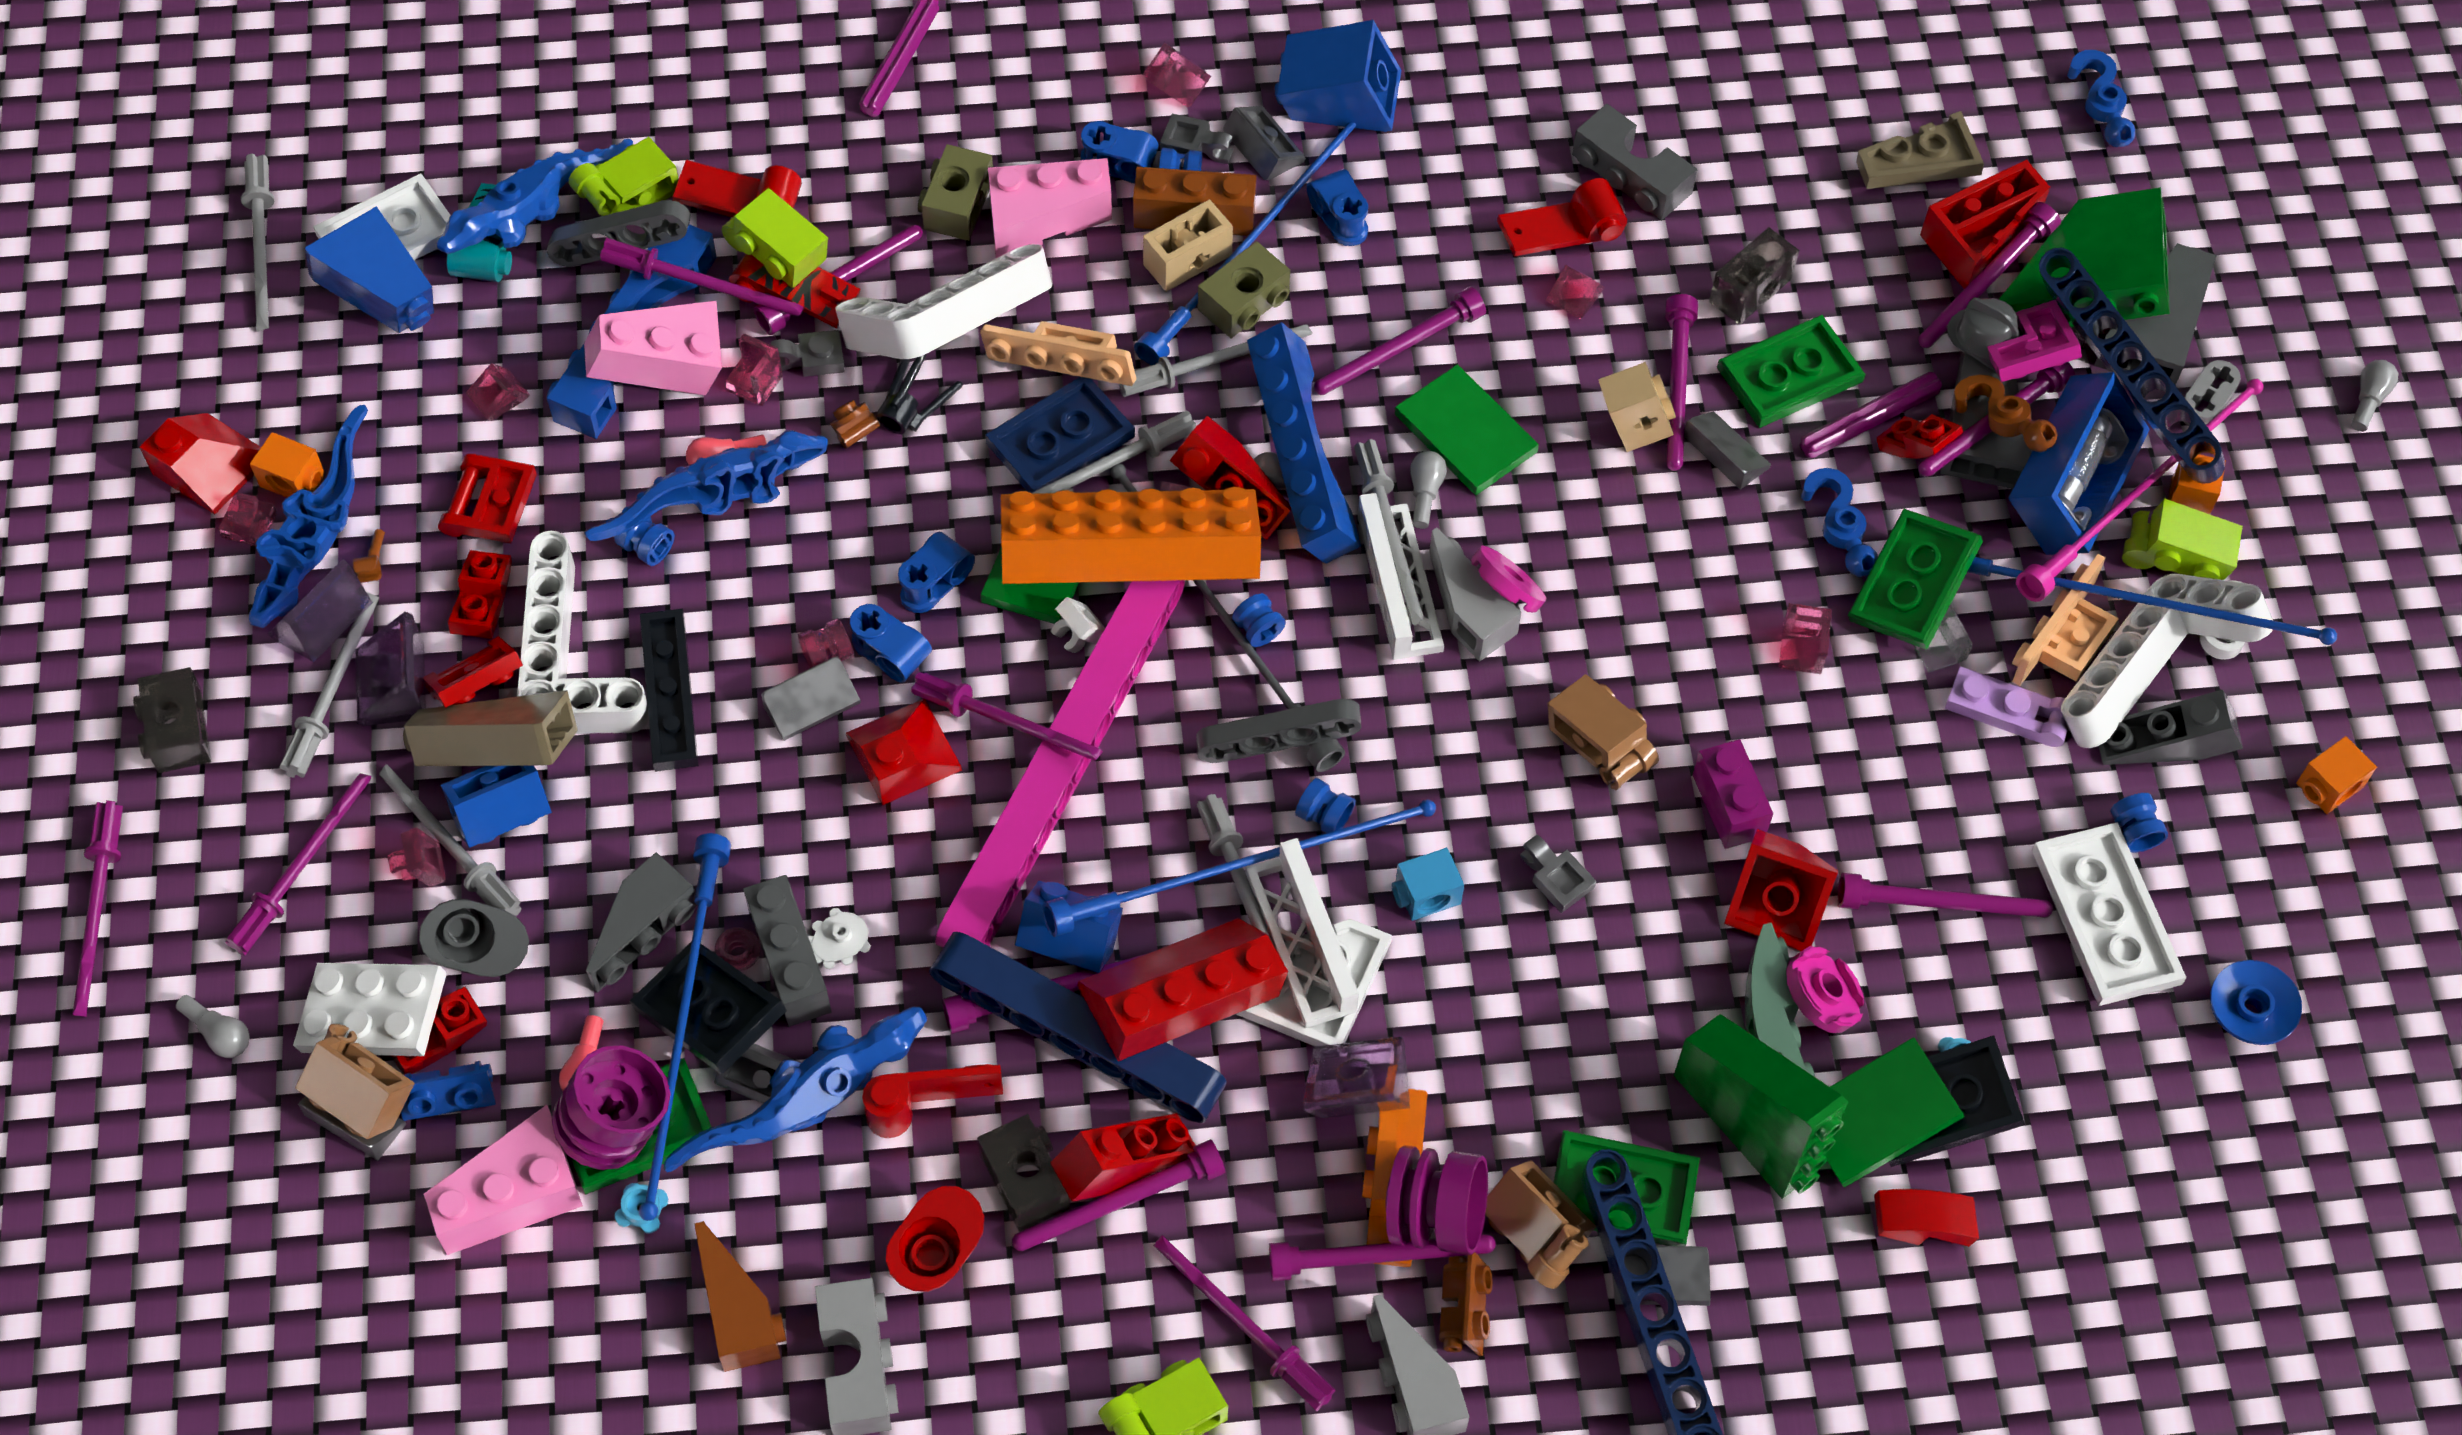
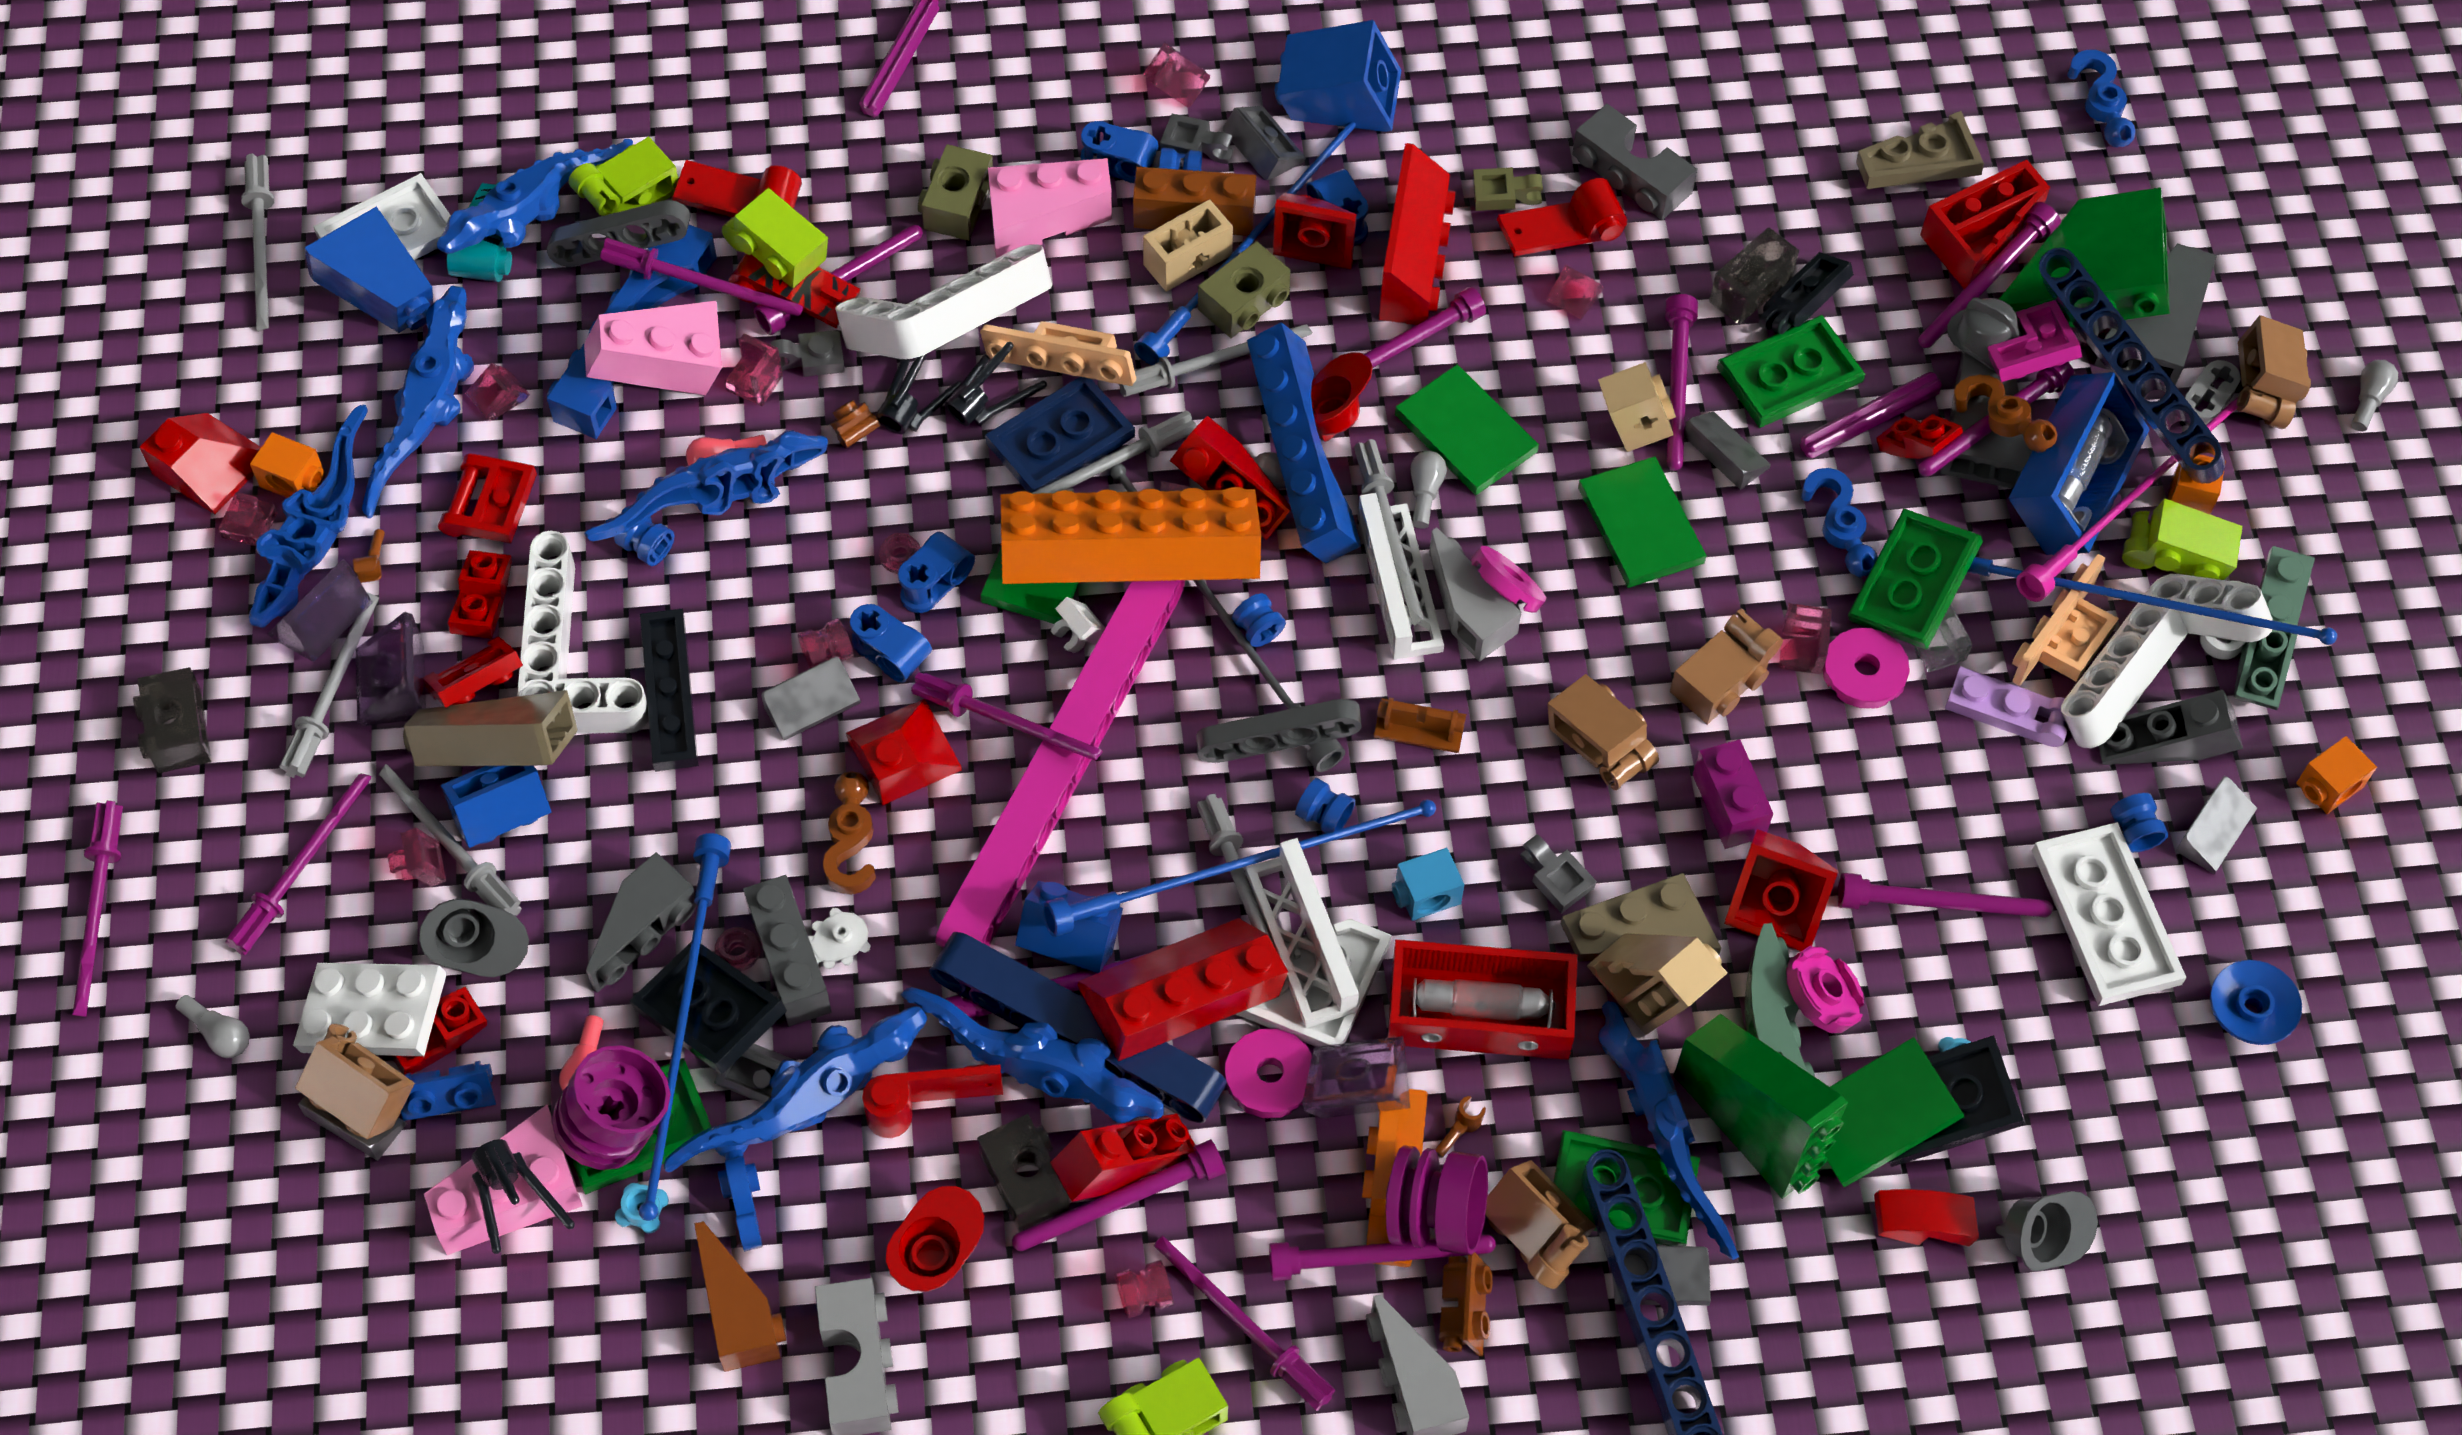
none -> blue animal [362,286,474,519]
none -> black plant [472,1139,575,1254]
none -> blue piece [714,1122,763,1252]
none -> dark orange piece [823,771,876,895]
none -> clear pink plate [879,533,921,574]
none -> blue animal [901,987,1164,1123]
none -> black plant [945,342,1048,427]
none -> clear pink wheel [1115,1260,1174,1319]
none -> dark pink tile [1225,1029,1315,1118]
none -> red slope [1273,193,1356,269]
none -> red piece [1311,352,1373,442]
none -> dark orange hinge [1374,697,1467,753]
none -> red slope [1379,143,1456,325]
none -> red piece [1387,939,1578,1060]
none -> dark orange hand [1435,1096,1486,1158]
none -> olive plate [1473,167,1543,211]
none -> dark tan wing [1560,873,1721,962]
none -> green tile [1578,456,1707,588]
none -> tan wedge [1587,933,1728,1035]
none -> blue animal [1598,1001,1739,1260]
none -> medium nougat hinge [1670,609,1783,725]
none -> black hinge [1759,252,1854,334]
none -> dark pink tile [1822,628,1910,708]
none -> dark grey piece [1995,1191,2098,1271]
none -> slope [2176,775,2257,874]
none -> sand green slope [2234,546,2315,710]
none -> medium nougat hinge [2236,315,2311,430]

